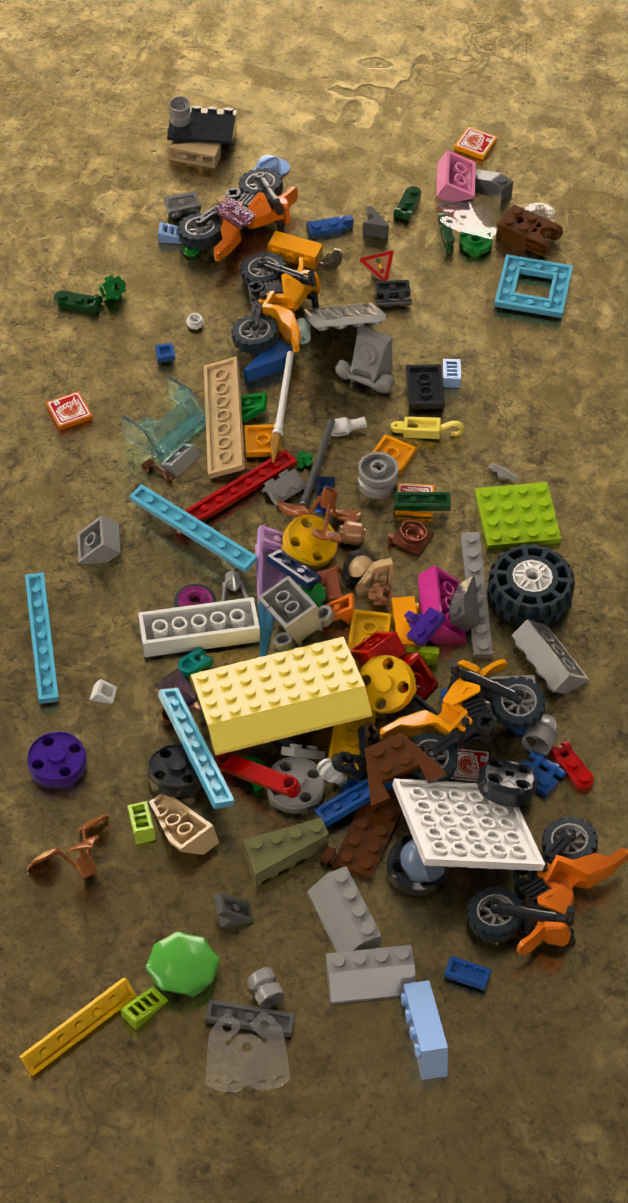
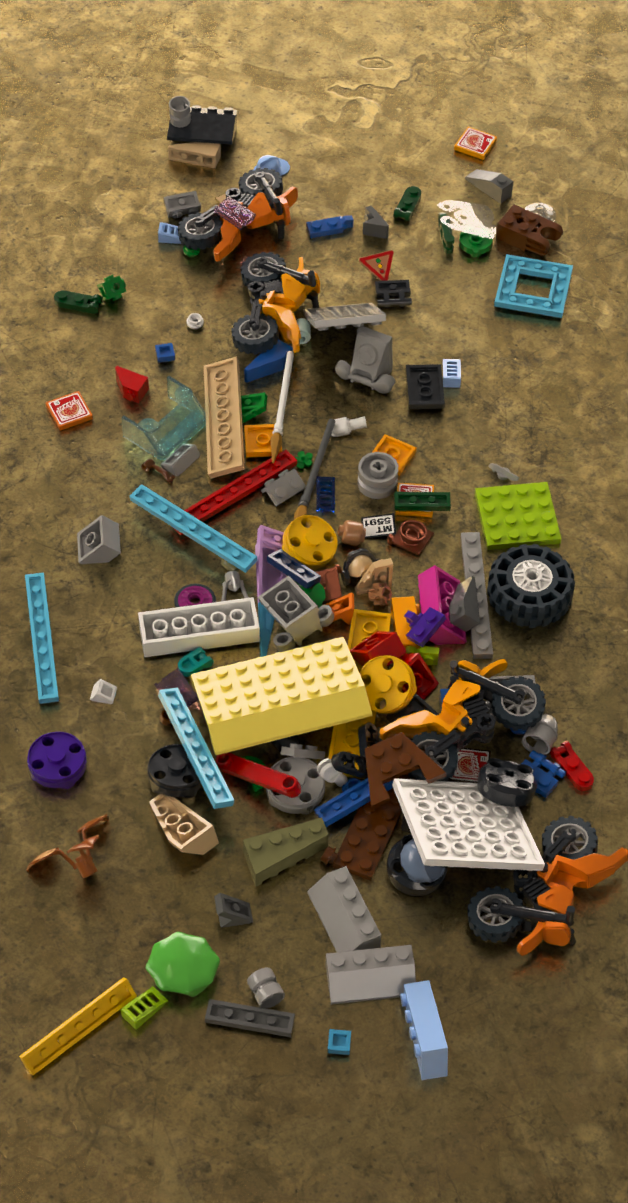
lime slope [127,801,156,844] -> none
clear piece [206,1012,290,1092] -> none
light orange brick [268,231,323,270] -> none
dark orange plant [278,487,361,543] -> none
clear smoke hair [317,247,343,272] -> none
light yellow piece [391,417,465,439] -> none
bright pink slope [436,150,476,203] -> none
blue plate [444,956,492,991] -> none
light grey slope [512,619,590,694] -> none
none -> red slope [115,366,149,403]
none -> dark azure plate [328,1029,351,1055]
none -> sticker [361,513,396,538]

